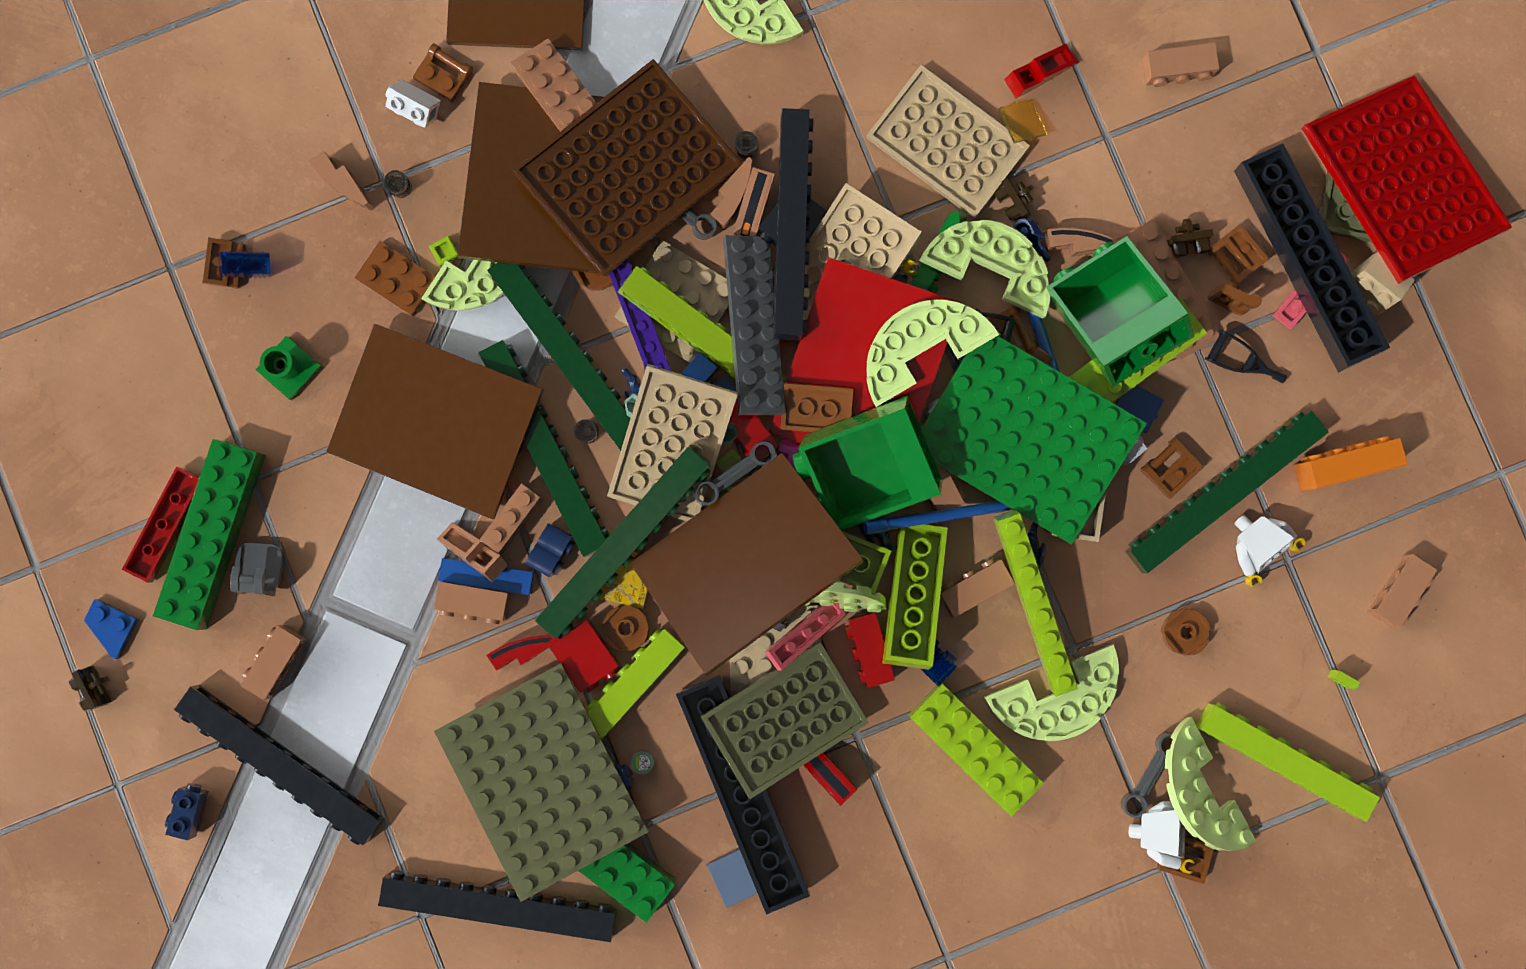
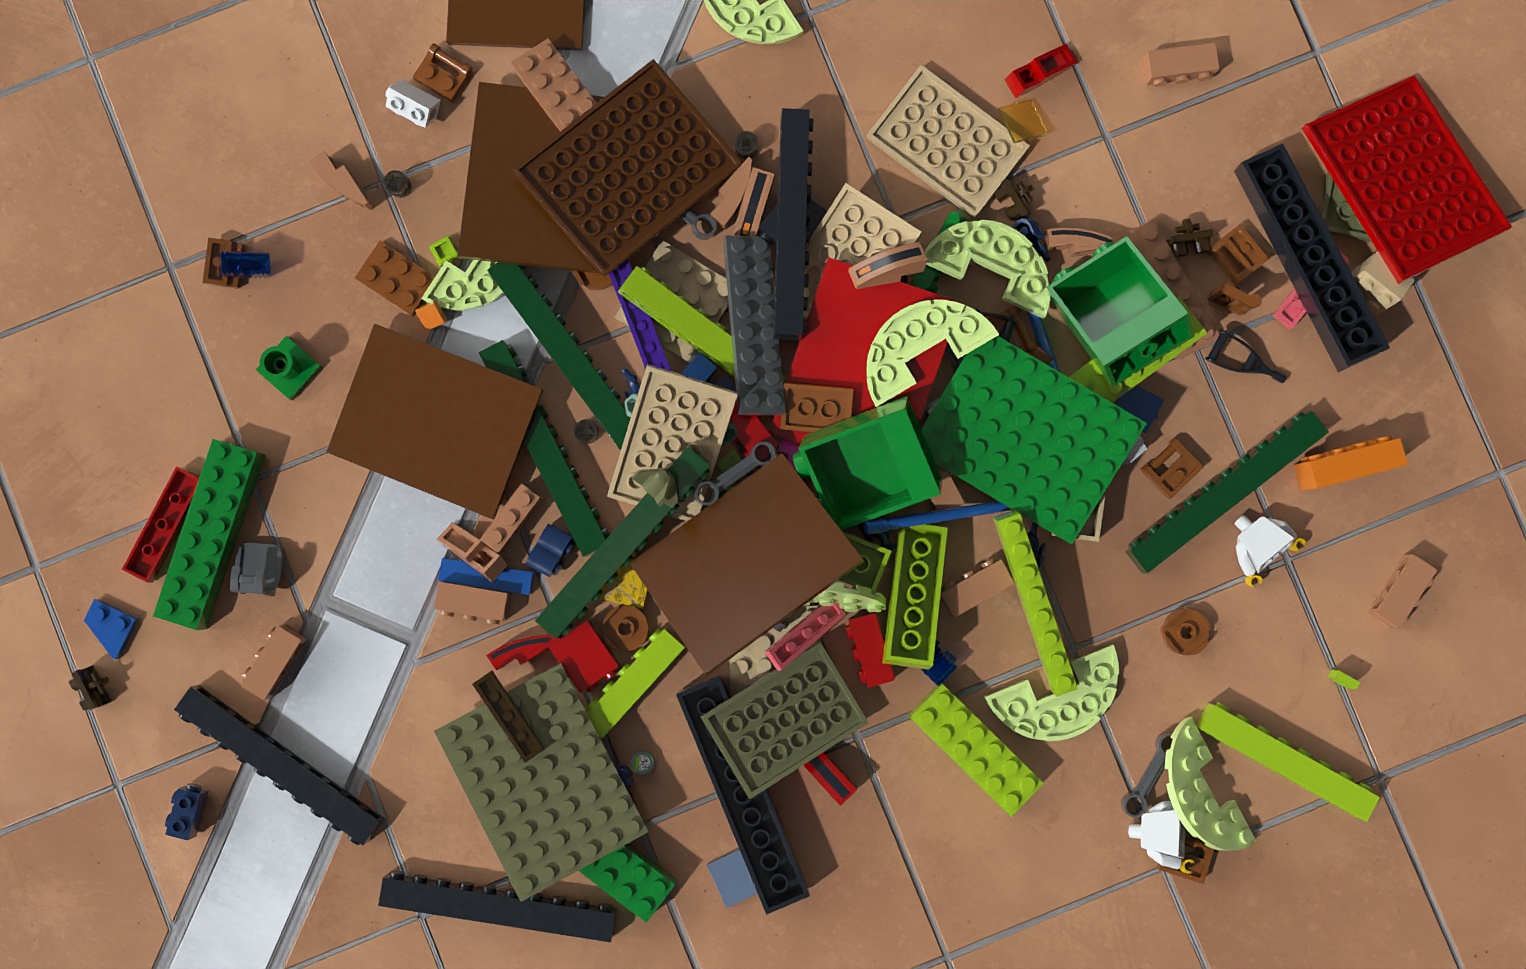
none -> orange tile [415,300,448,331]
none -> dark brown tile [472,670,545,763]
none -> olive piece [632,468,678,508]
none -> nougat slope [848,242,927,289]

